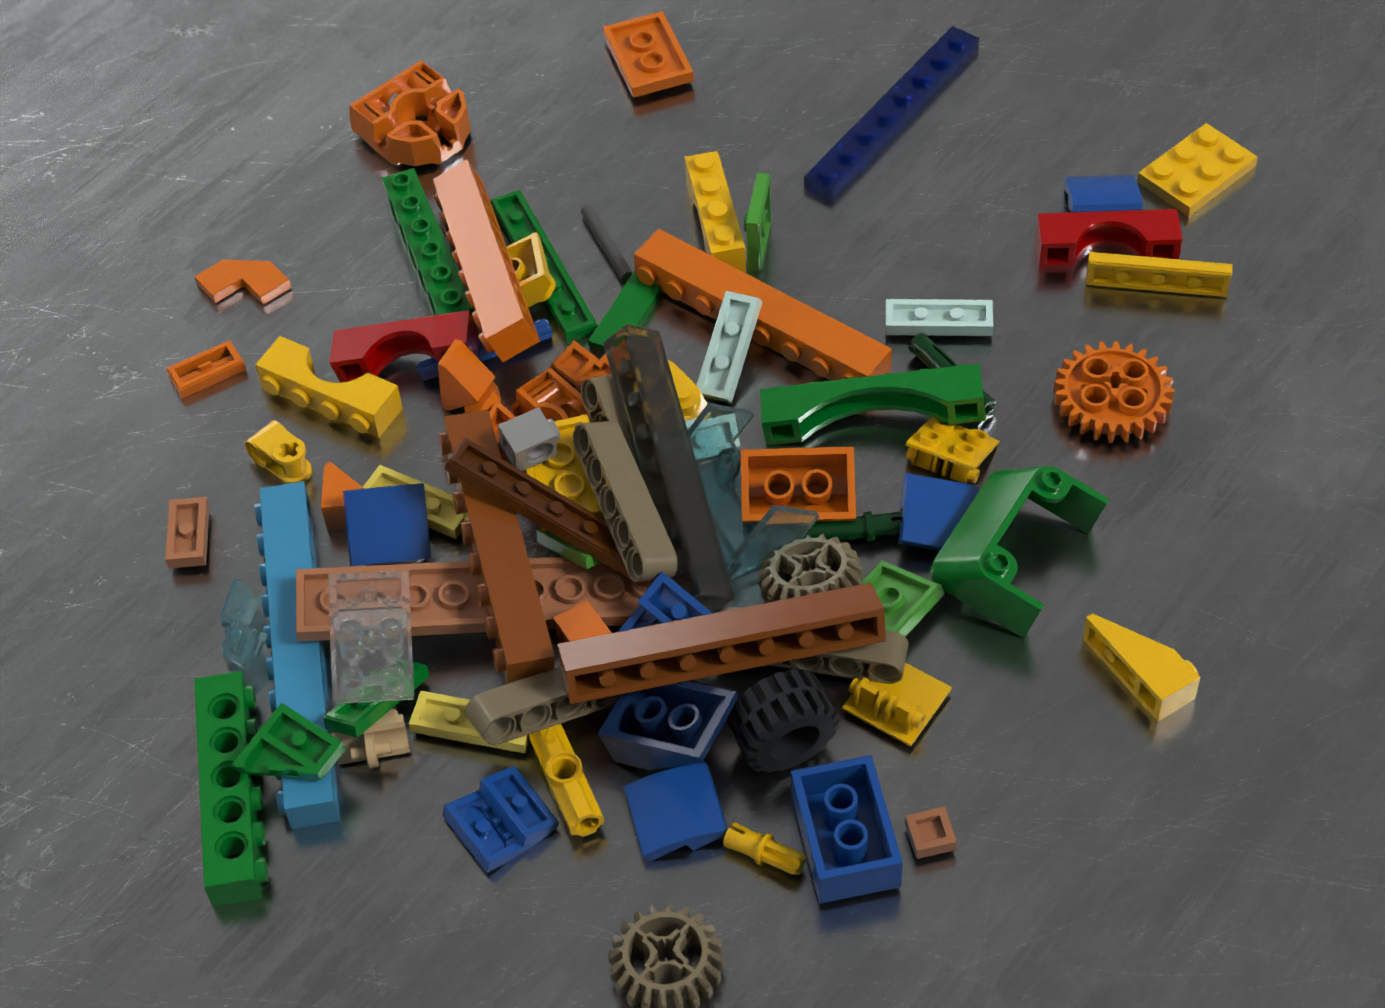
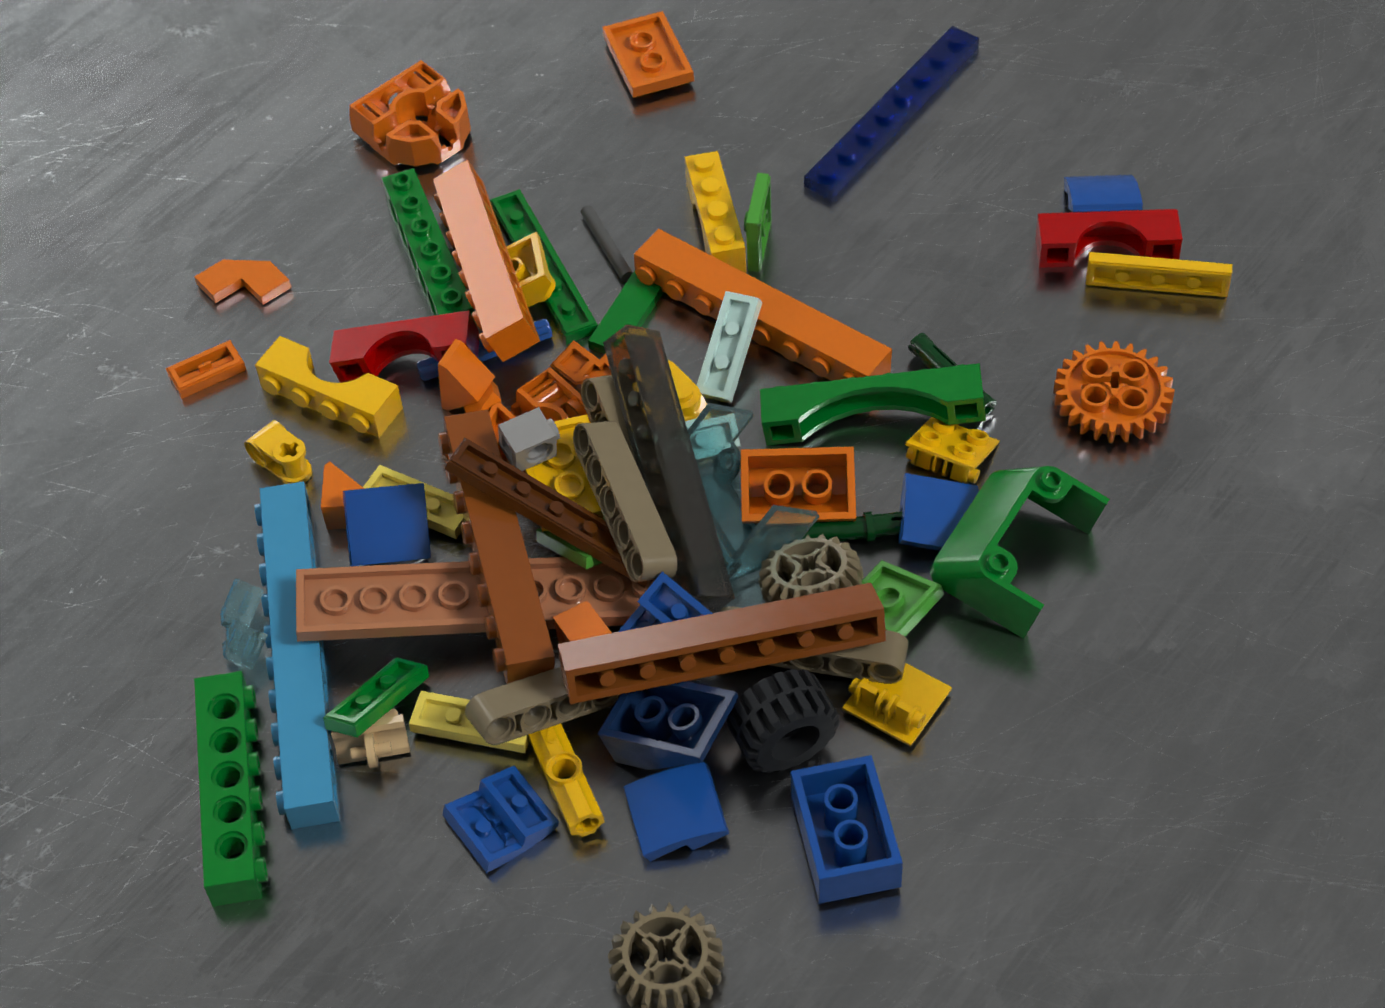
nougat plate [165,497,209,569] -> none
green wing [232,702,347,781] -> none
clear slope [328,570,414,704] -> none
yellow axle [723,822,806,875] -> none
light aqua plate [885,299,993,336] -> none
nougat plate [905,806,957,859] -> none
yellow slope [1083,613,1200,722] -> none
yellow plate [1137,123,1258,217] -> none

